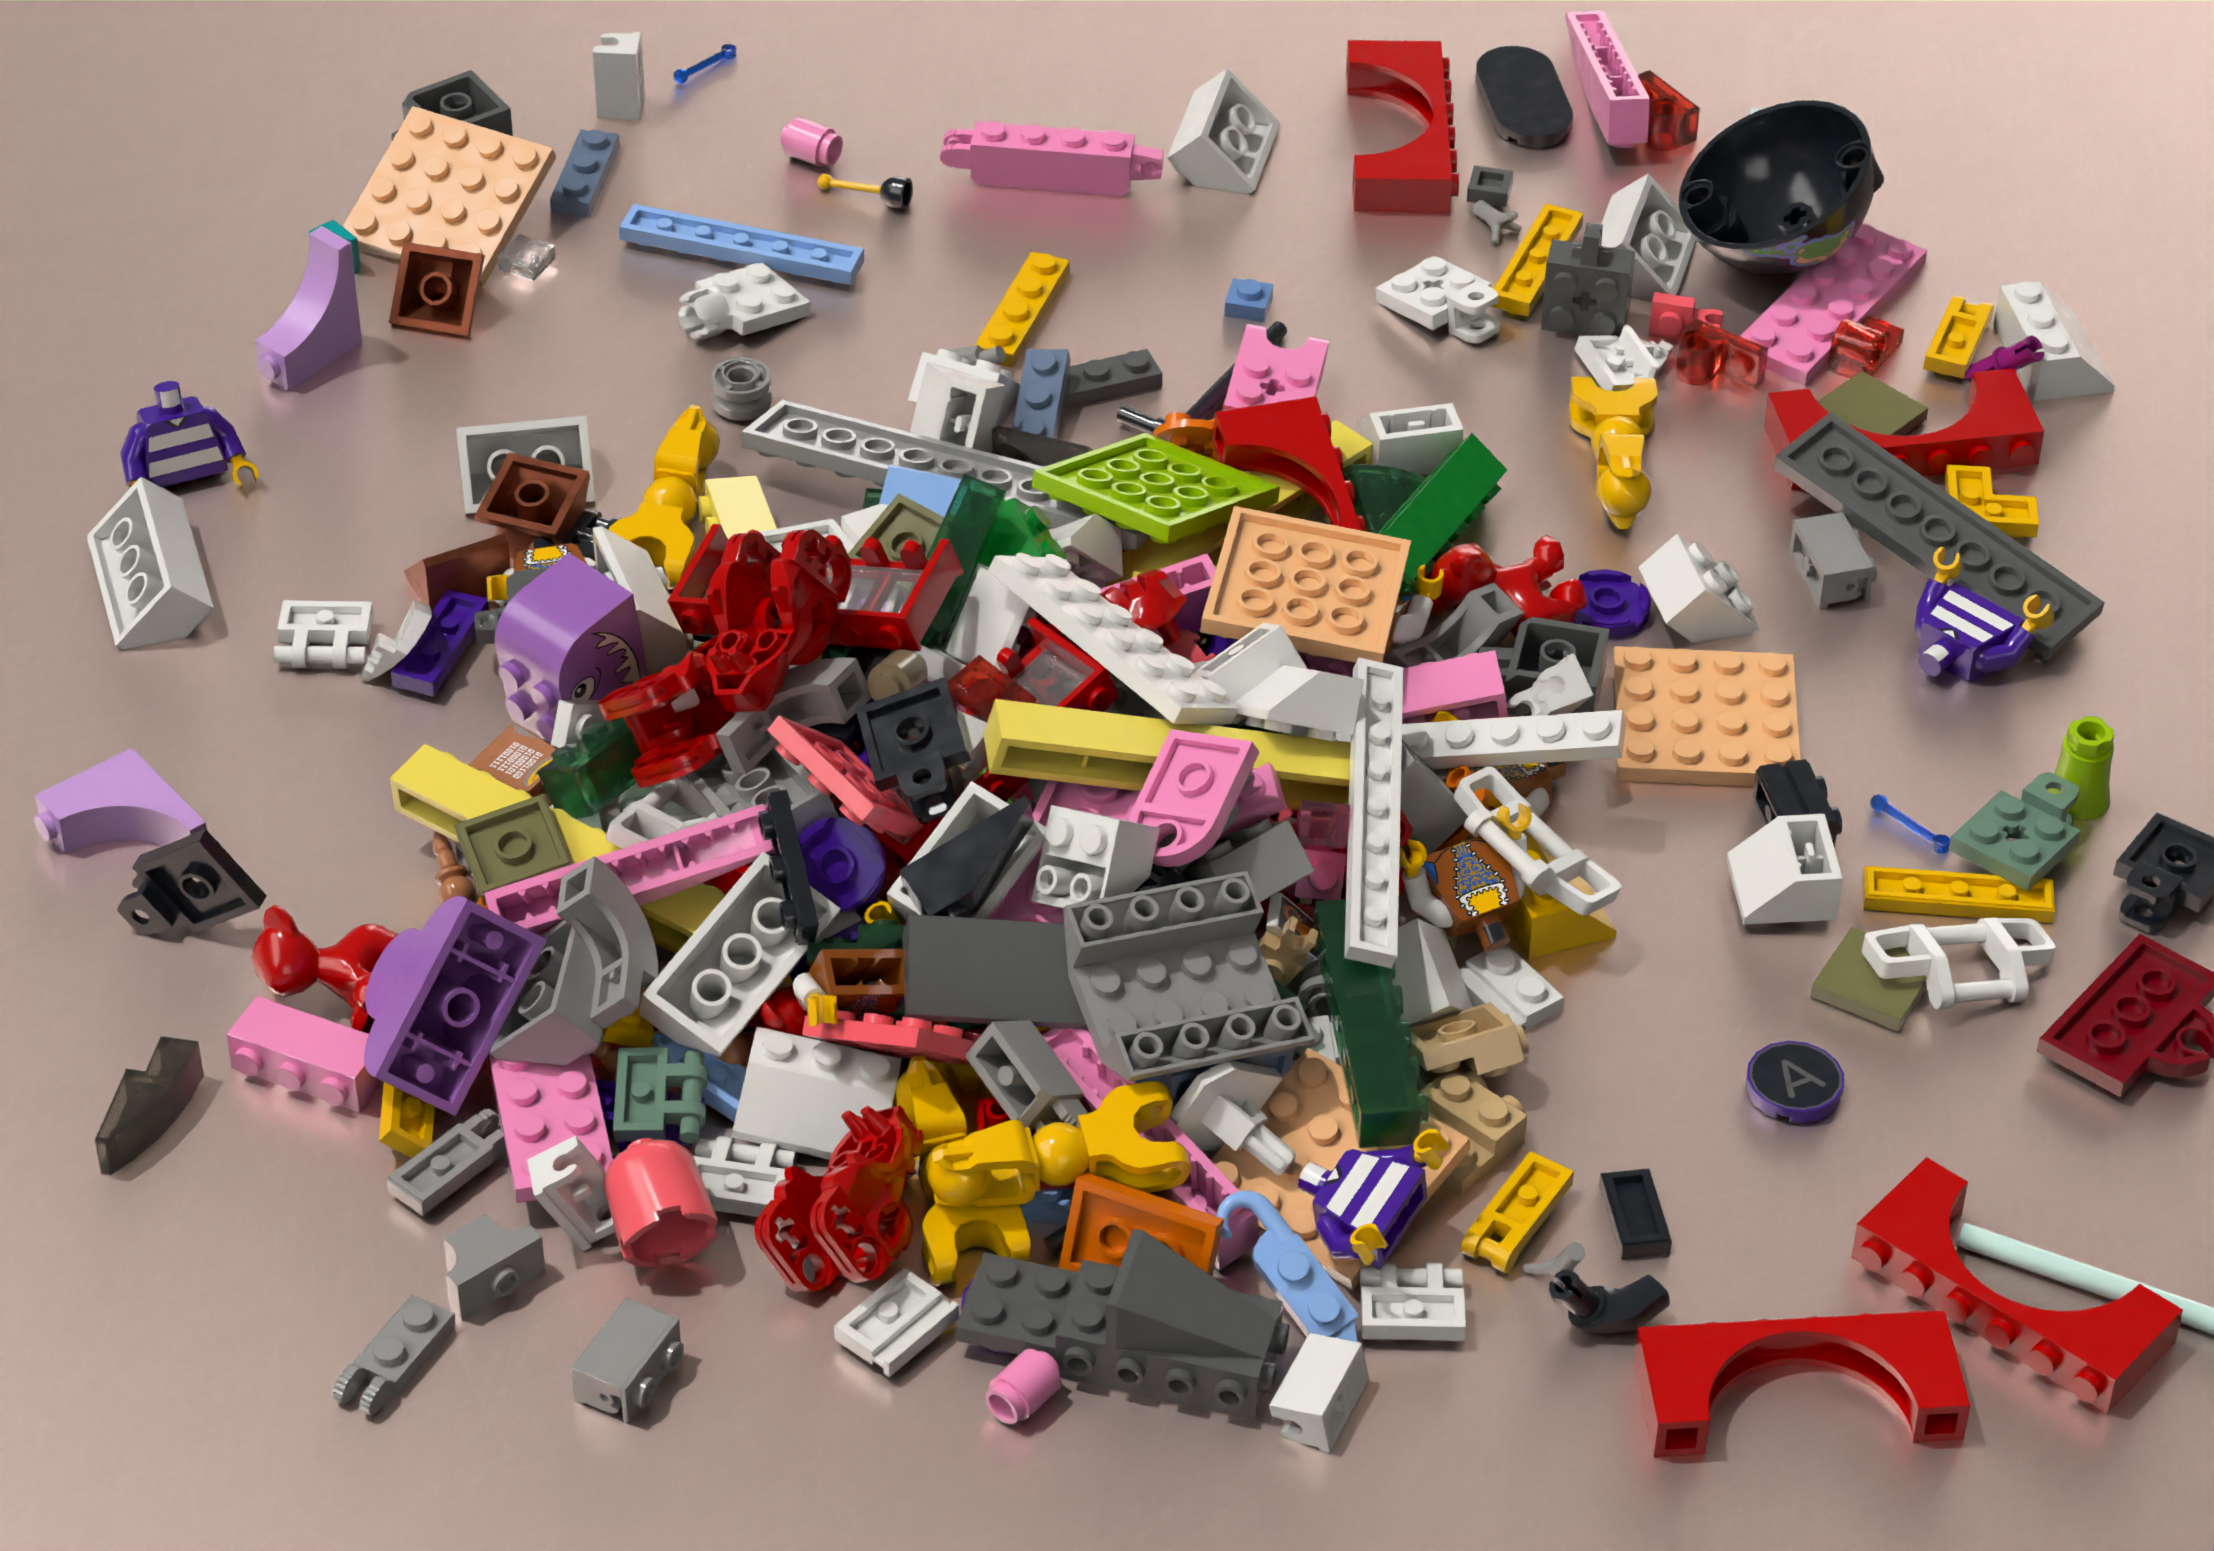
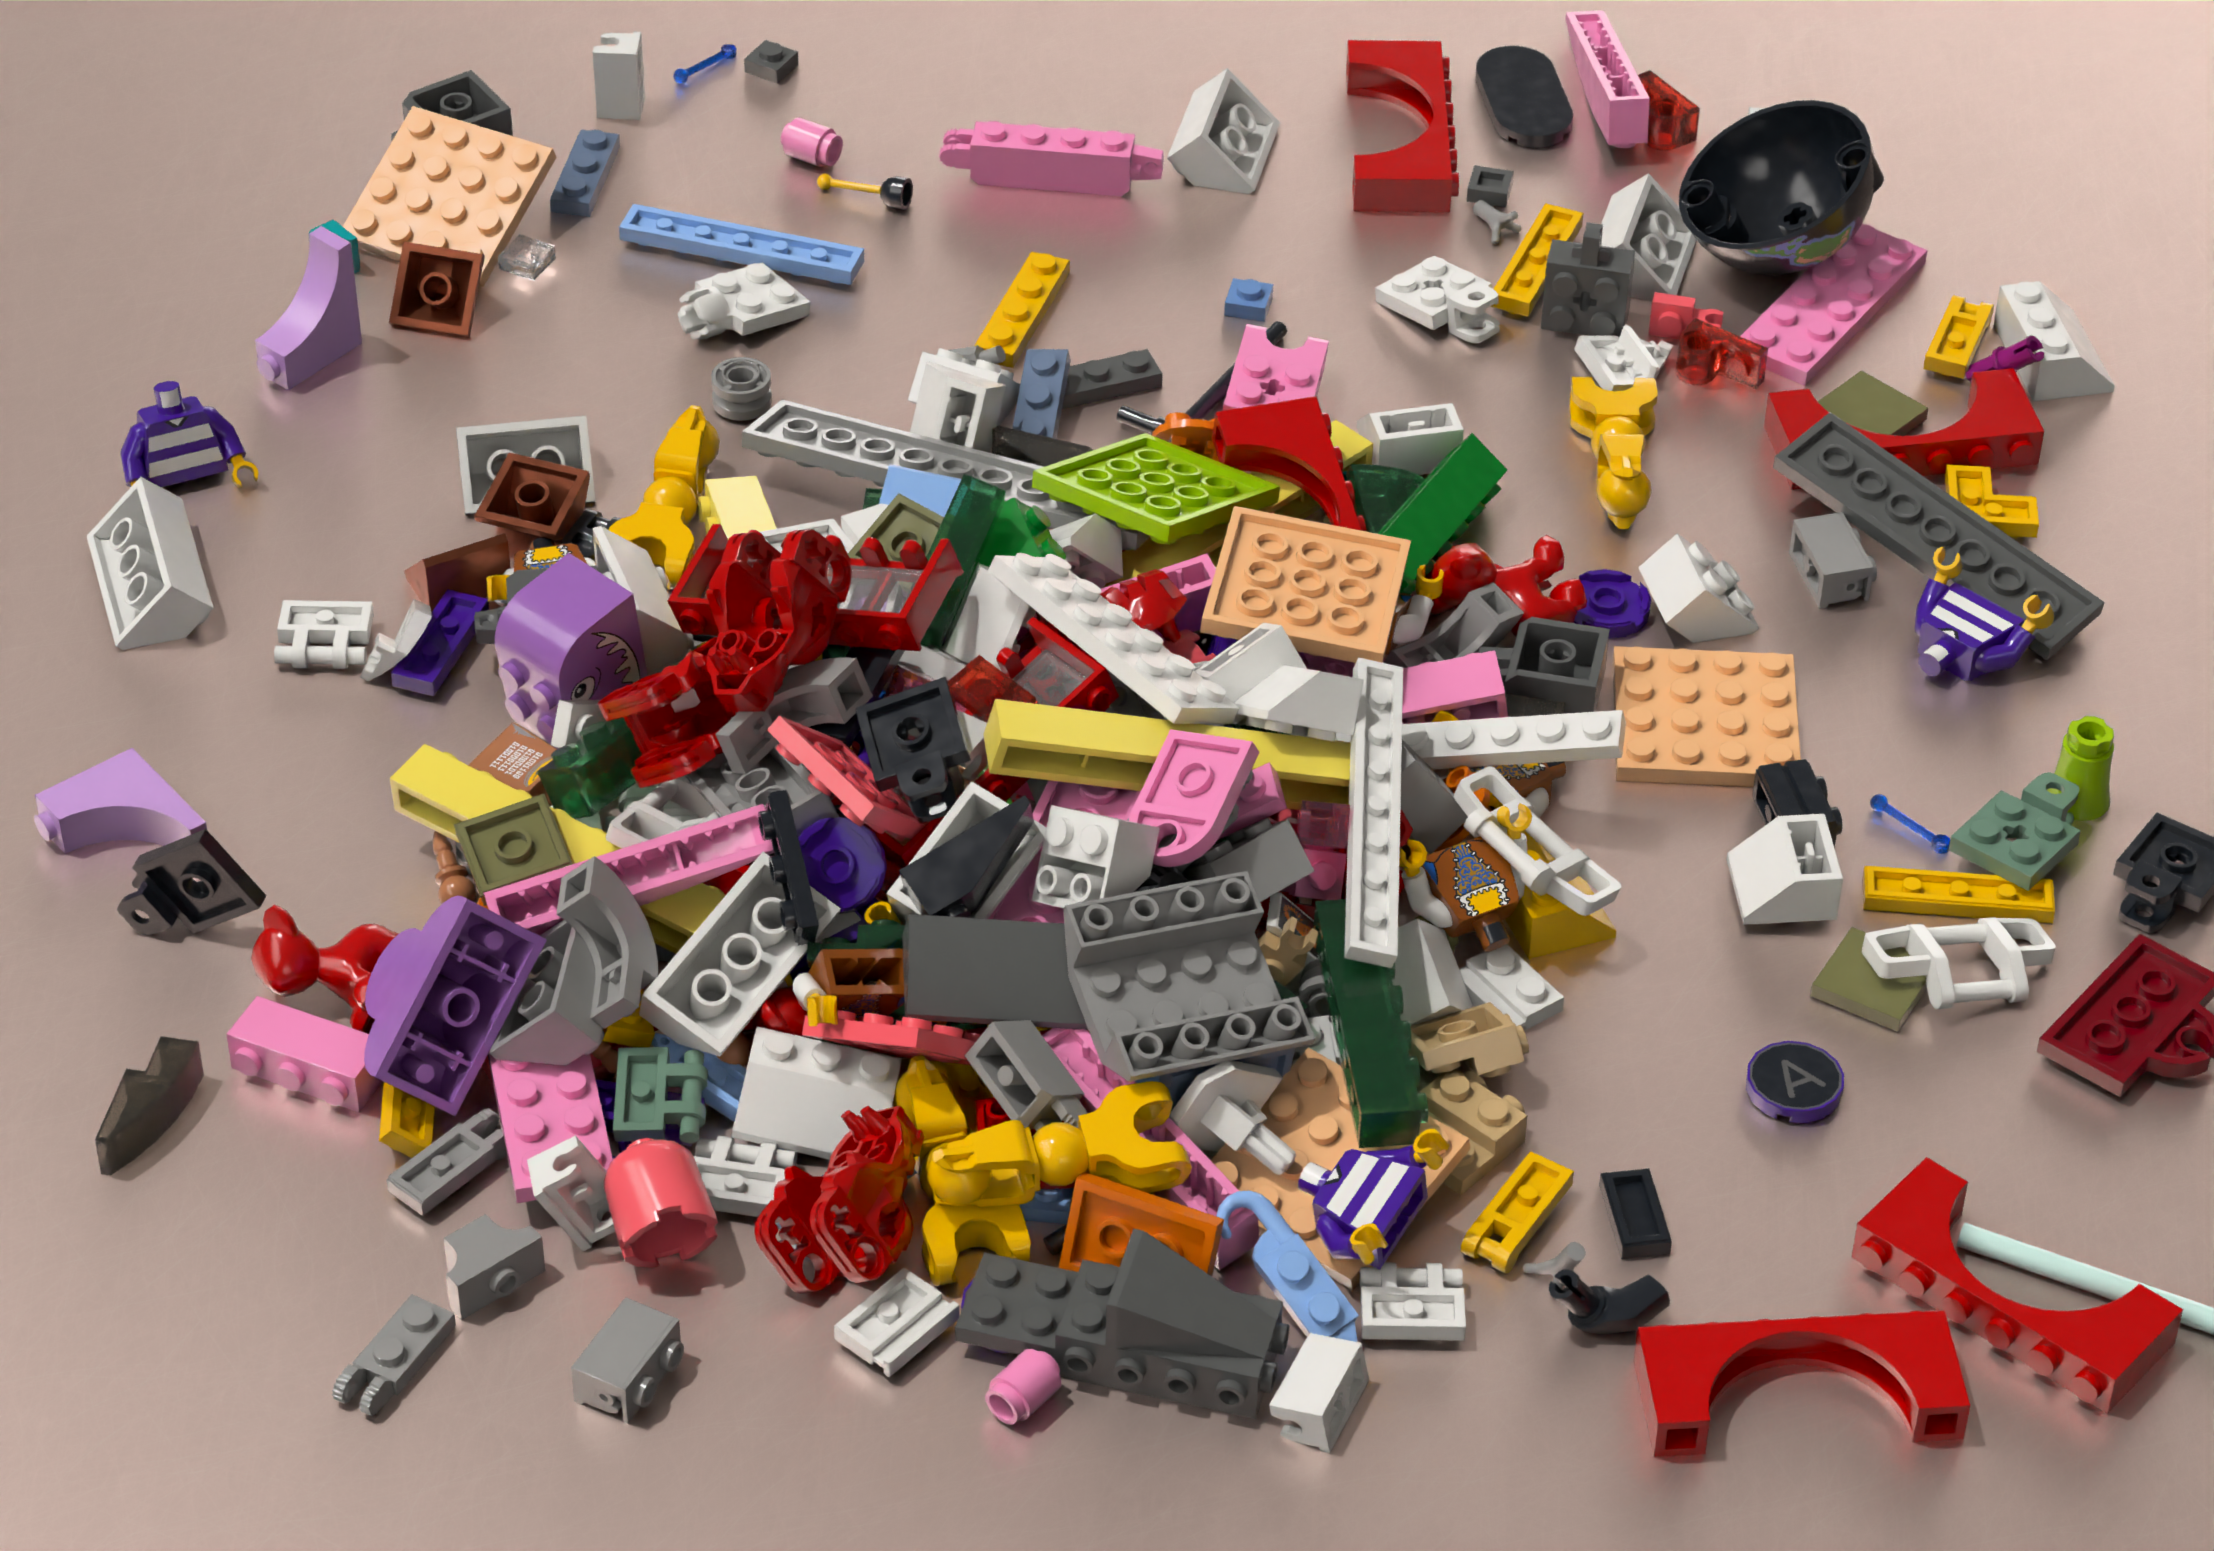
dark tan brick [867,649,928,701] -> none
white hinge [1507,653,1594,716] -> none
clear red plate [1827,315,1904,379] -> none
none -> dark grey plate [744,40,799,84]

